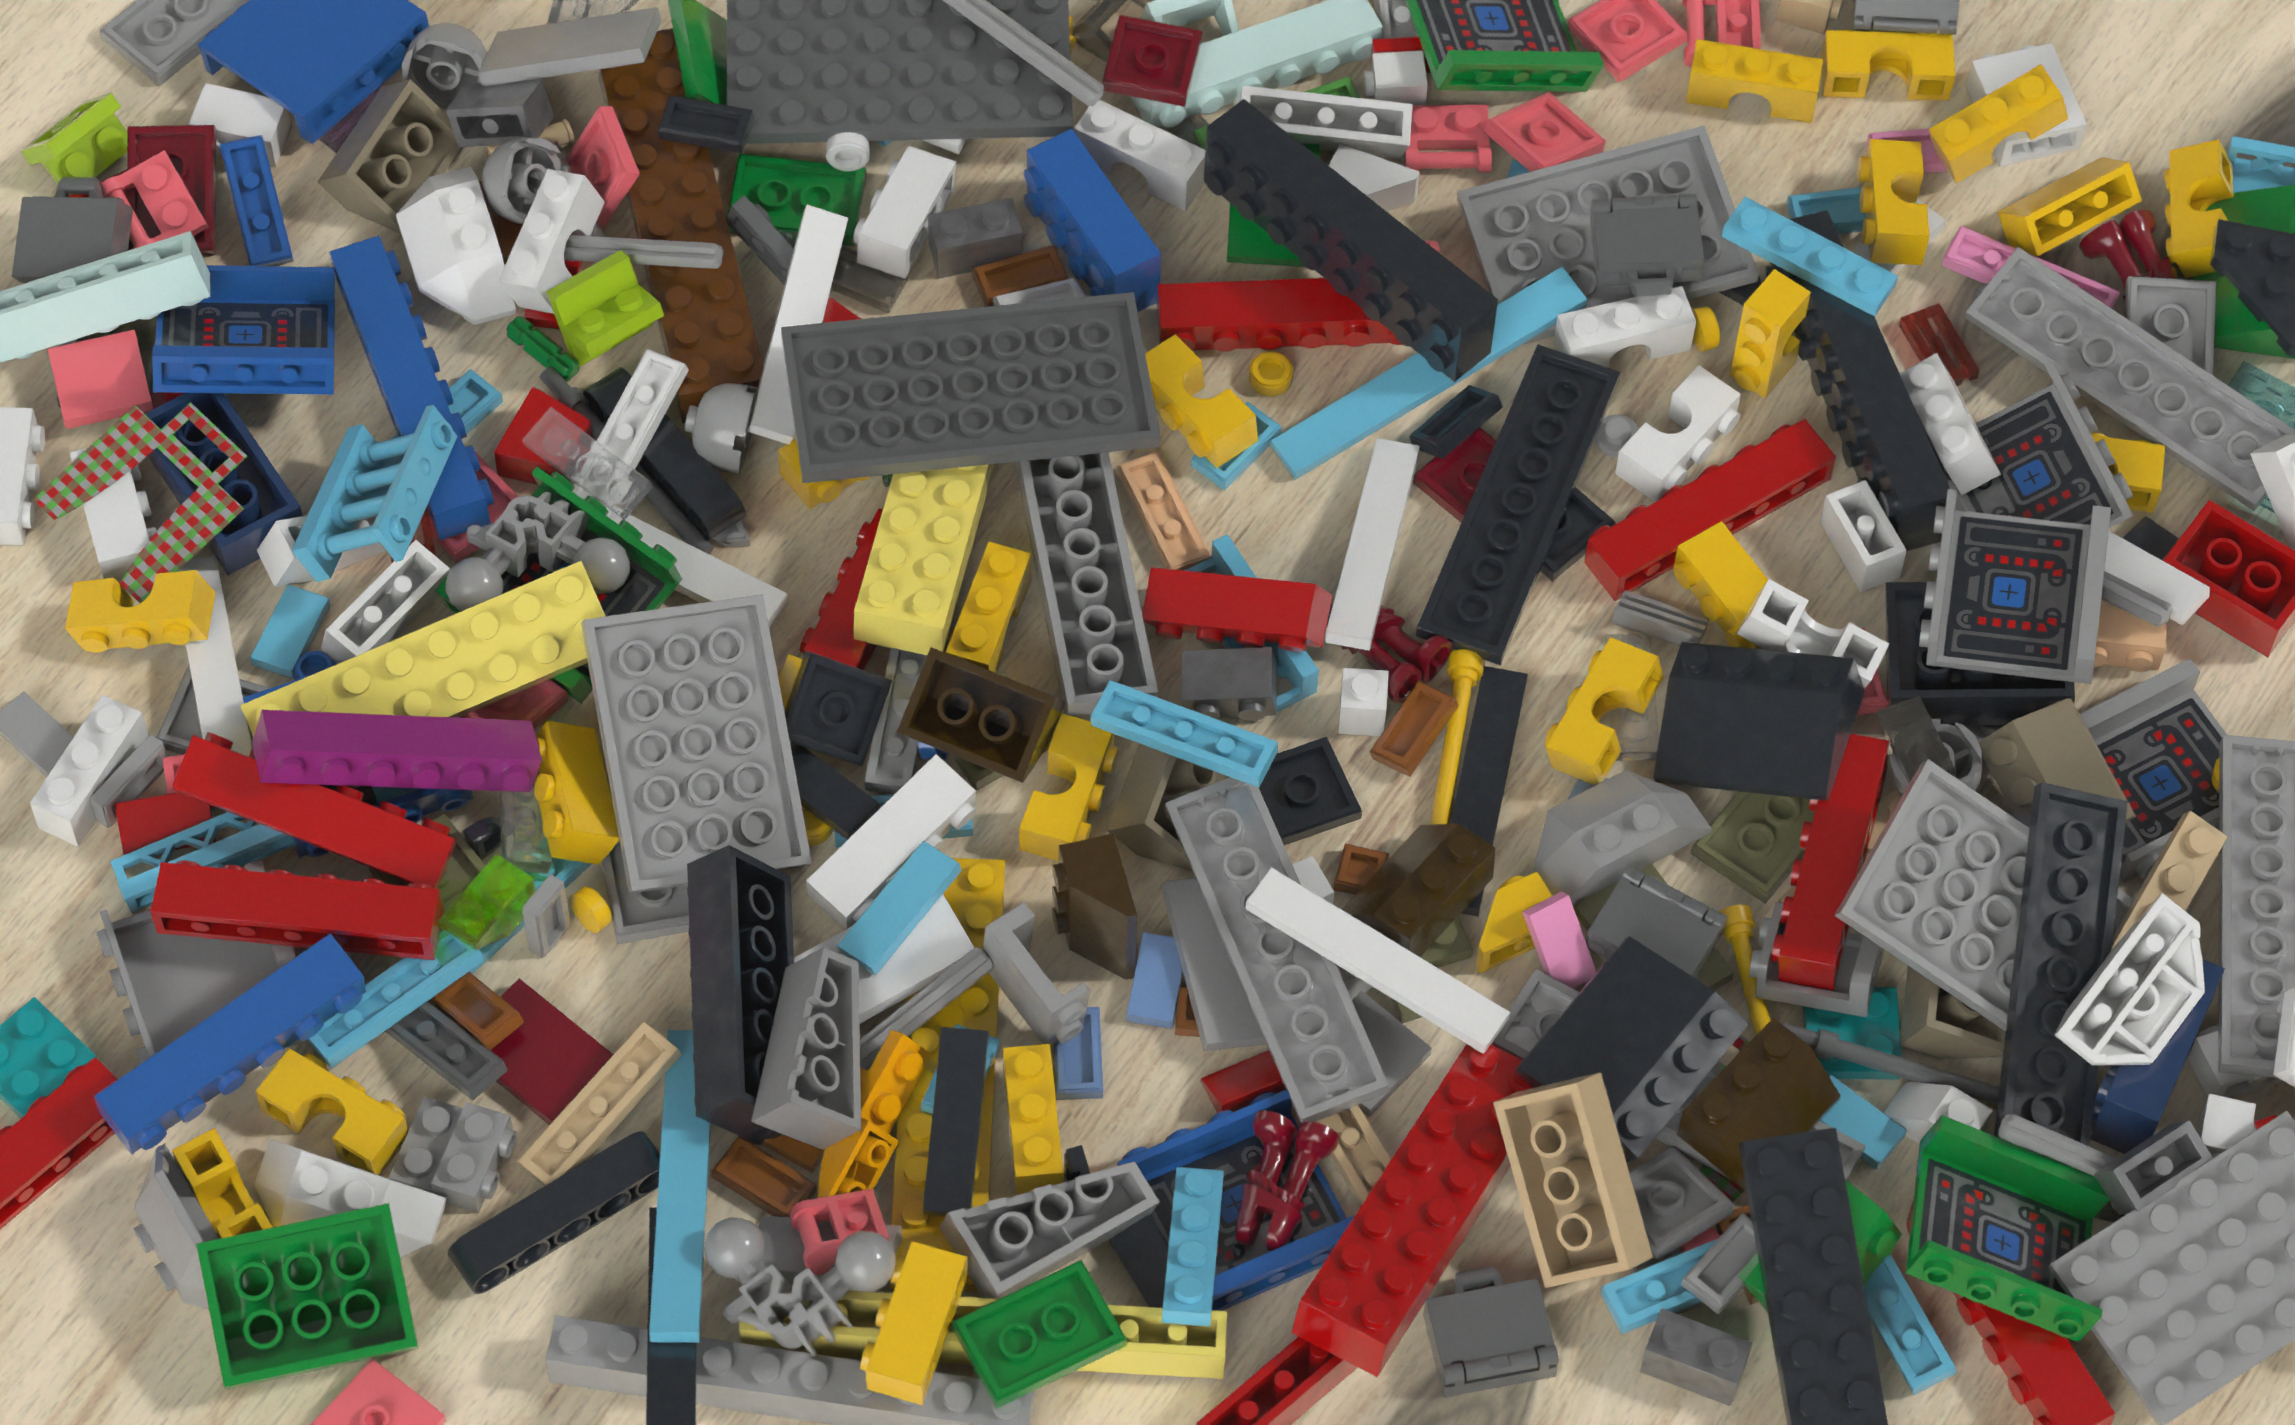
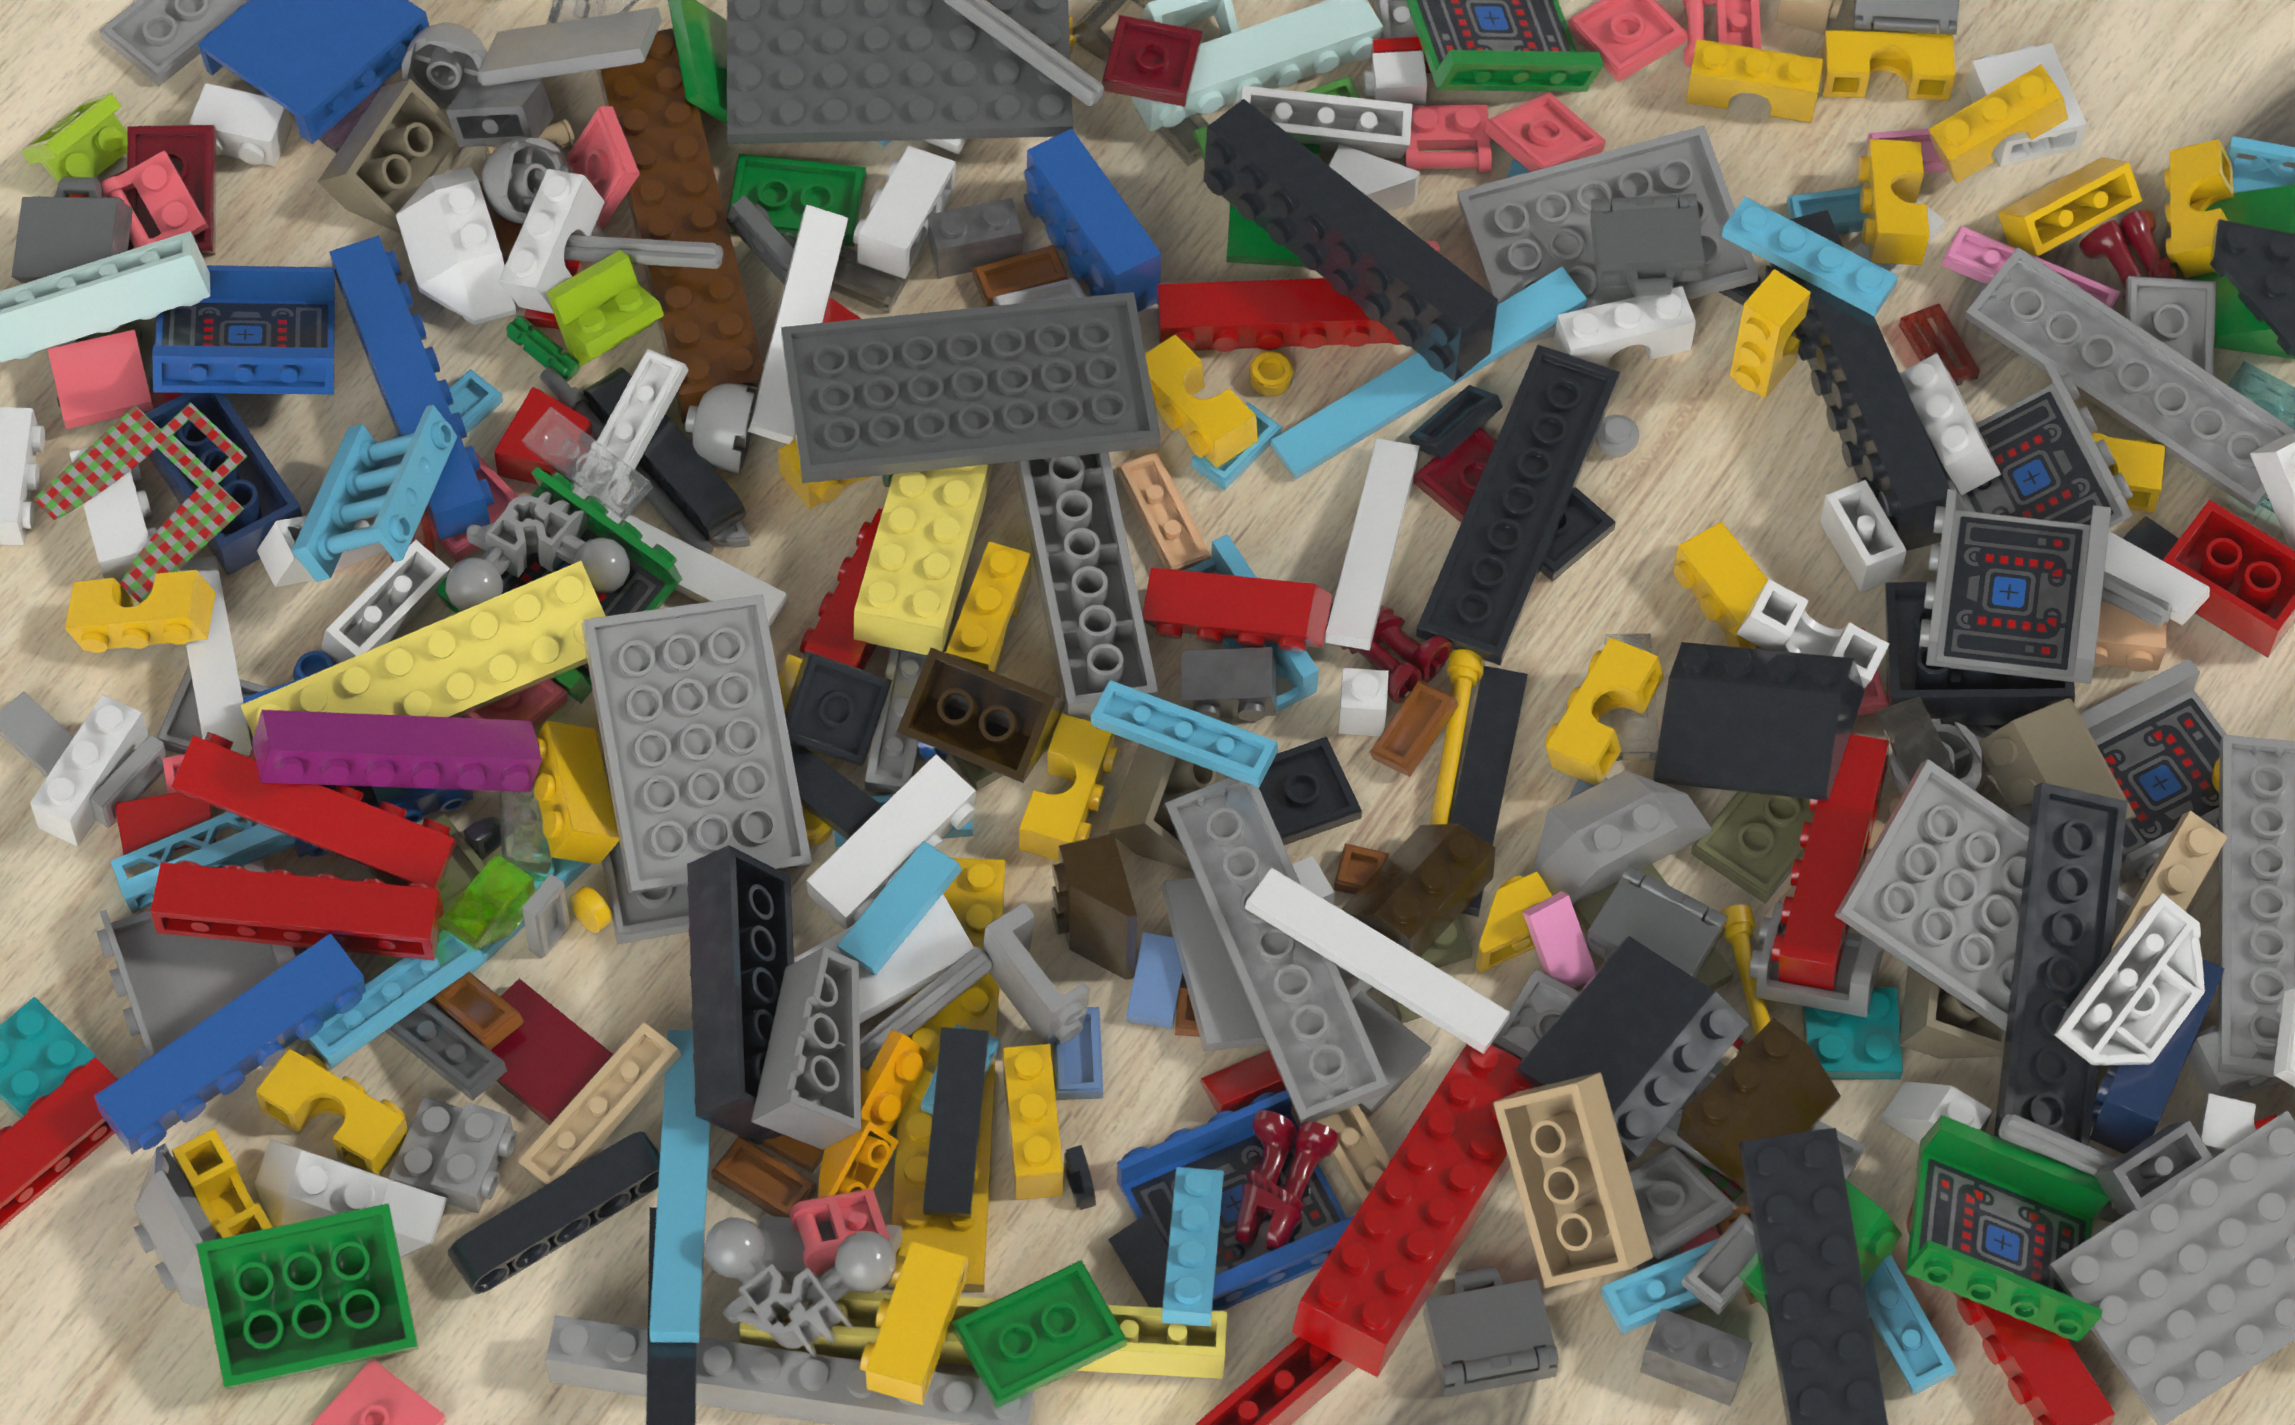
blue tile [219,135,293,266] -> none
medium azure tile [250,584,330,679] -> none
black tile [658,95,754,154] -> none
white tile [826,132,870,171] -> none
light grey wedge [939,1162,1159,1299] -> none
white arch [1074,100,1205,211] -> none
red brick [1584,418,1836,601] -> none
light grey tile [1611,590,1710,646] -> none
white arch [1615,365,1741,502] -> none
yellow tile [1692,306,1720,352] -> none
dark grey bar [1782,1022,1999,1105] -> none
medium azure tile [1820,1075,1907,1170] -> none

